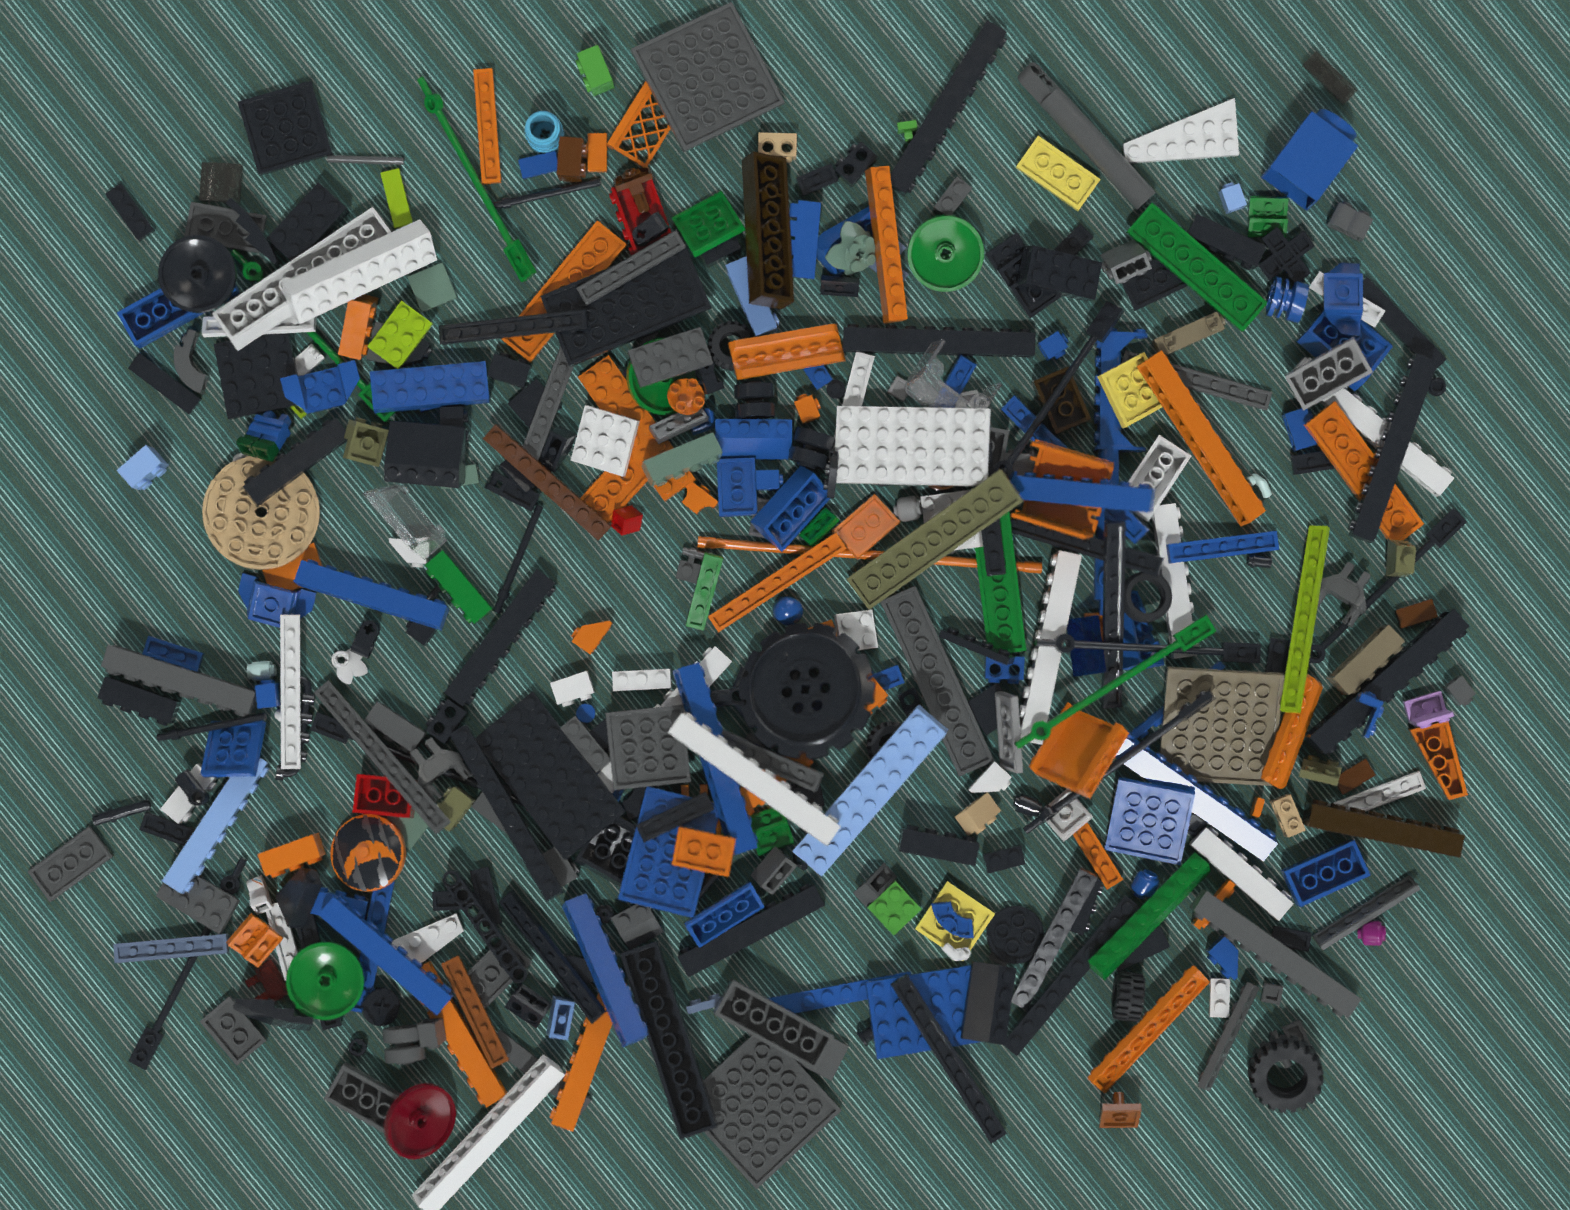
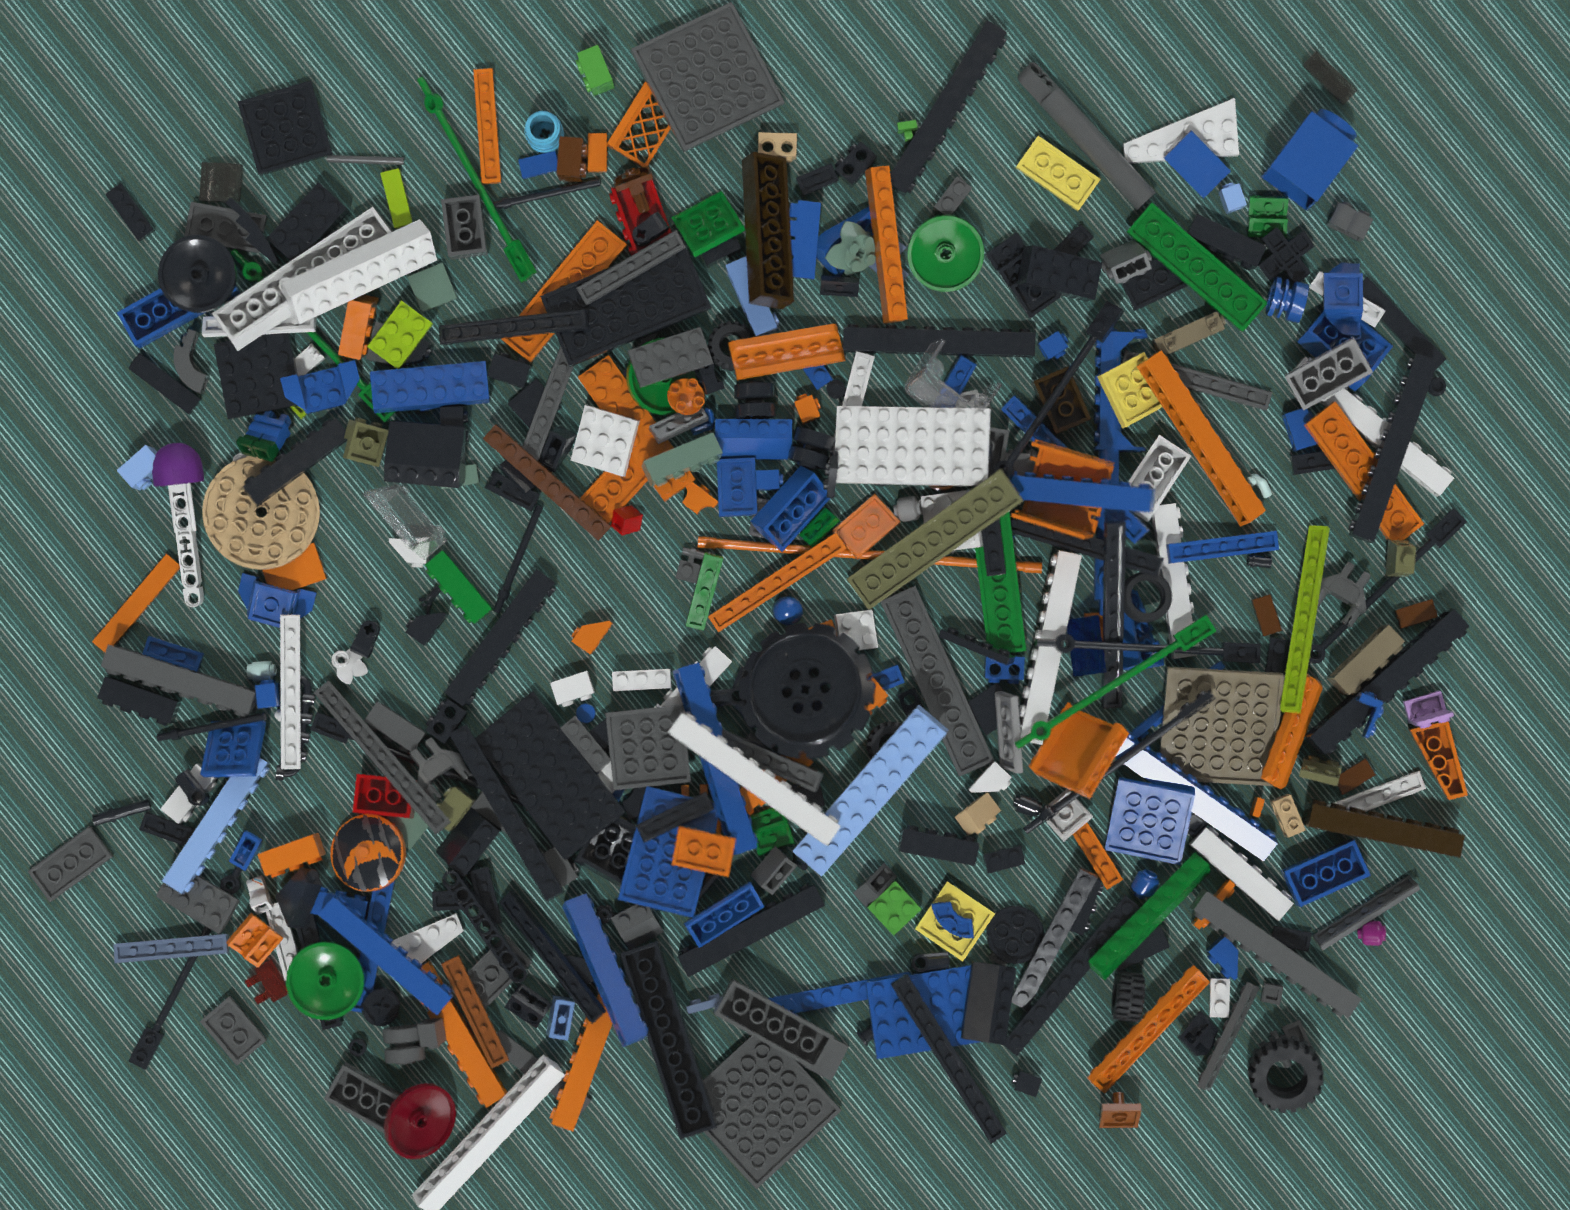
black slope [233,999,313,1031] -> none
blue brick [294,559,449,631] -> none
light grey tile [887,376,913,402] -> none
white arm [941,942,971,961] -> none
dark grey brick [1443,675,1476,706] -> none
none -> orange tile [92,554,180,652]
none -> piece [152,443,204,607]
none -> blue slope [229,830,262,871]
none -> black slope [436,807,502,877]
none -> dark grey brick [441,195,488,260]
none -> black piece [910,952,949,972]
none -> black brick [1011,1069,1042,1097]
none -> blue tile [1163,130,1231,199]
none -> black slope [1178,1011,1218,1056]
none -> reddish brown tile [1251,594,1282,637]

